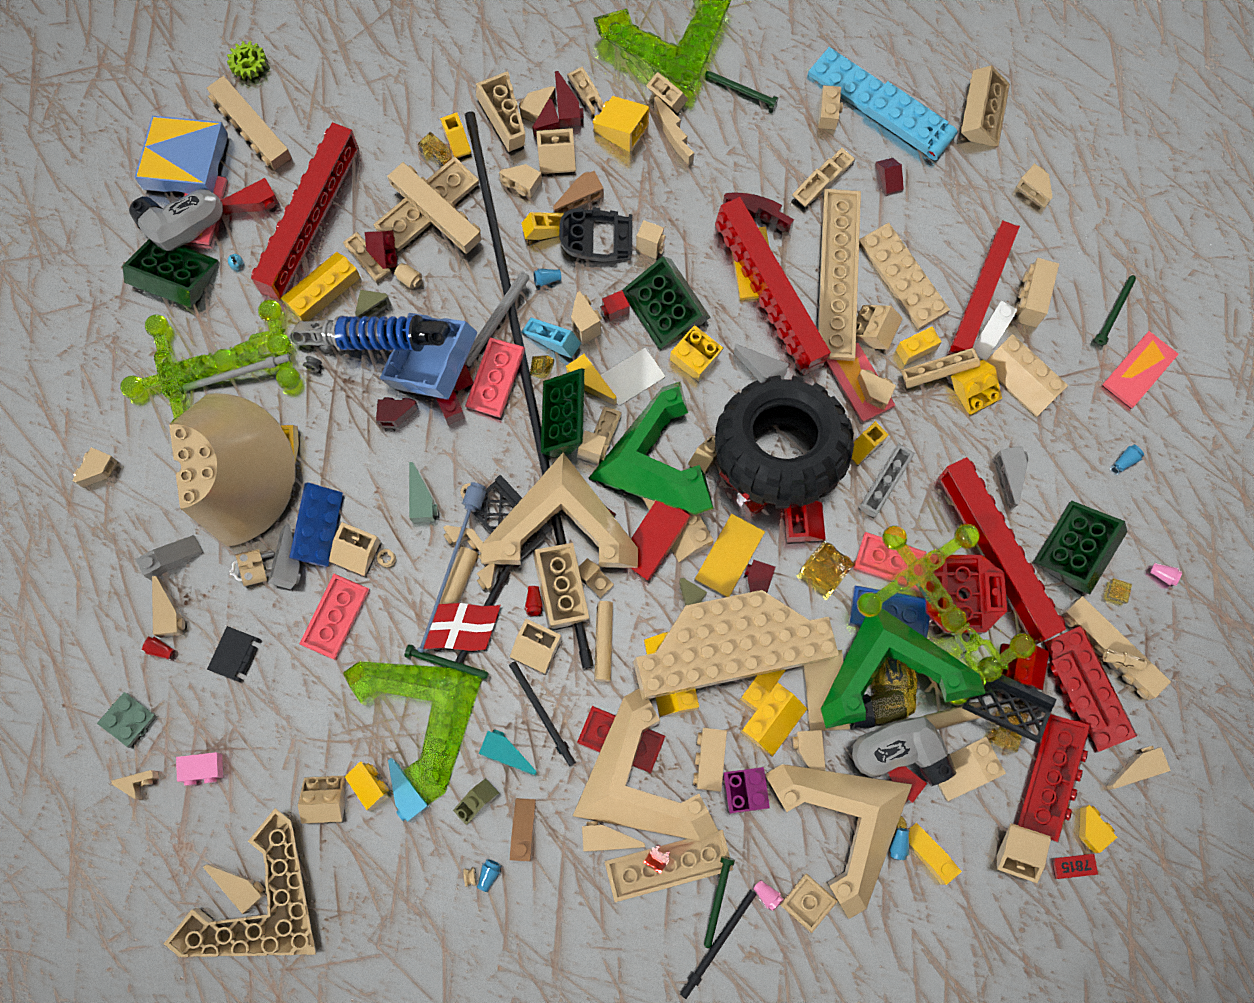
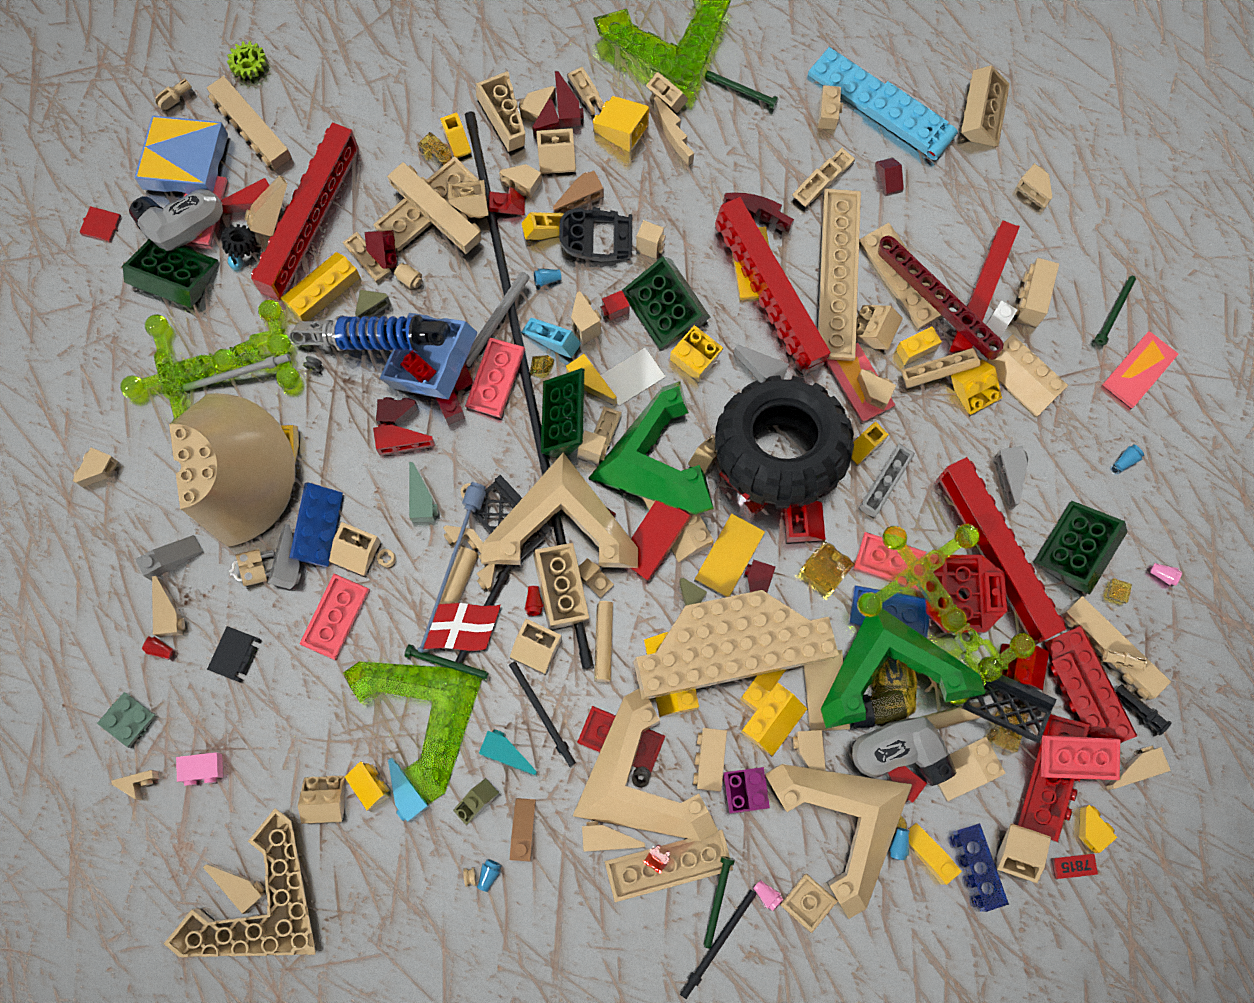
none -> red piece [79,206,121,242]
none -> tan arm [155,78,192,110]
none -> black tyre [221,224,256,258]
none -> tan slope [245,175,288,236]
none -> red slope [373,423,435,455]
none -> red slope [400,350,437,383]
none -> tan slope [448,180,488,218]
none -> red slope [488,187,525,215]
none -> dark grey bush [632,766,651,787]
none -> dark red beam [878,235,1004,360]
none -> clear blue brick [952,823,1009,912]
none -> coral tile [1041,735,1120,780]
none -> black pin [1115,684,1172,736]

